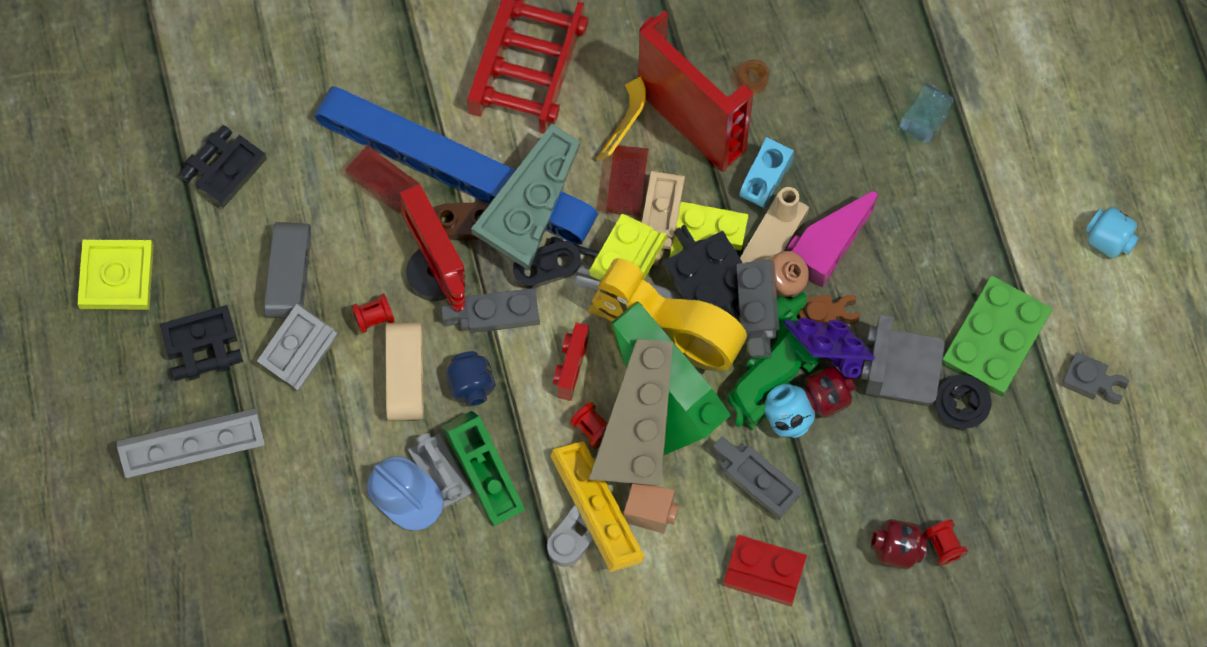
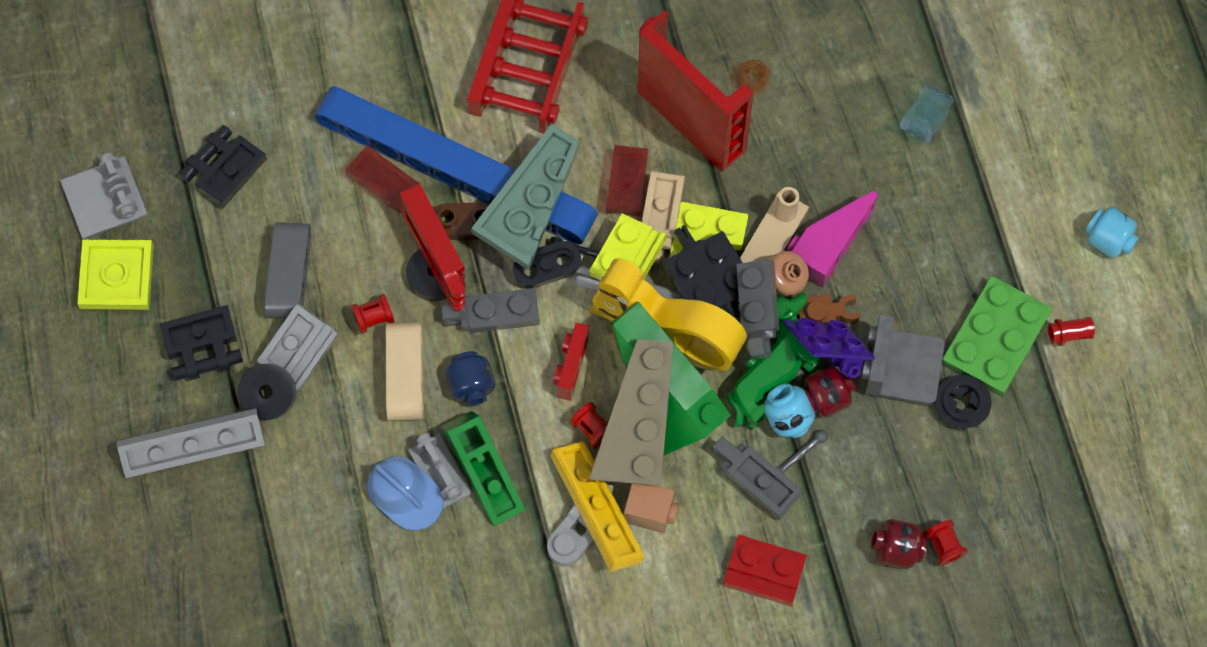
yellow piece [596,76,646,161] -> none
medium azure leg [739,137,794,208] -> none
dark grey plate [1061,352,1129,405] -> none
none -> light grey hinge [60,153,148,240]
none -> black piece [238,364,296,420]
none -> dark grey hinge [776,430,828,474]
none -> red pin [1048,317,1095,346]

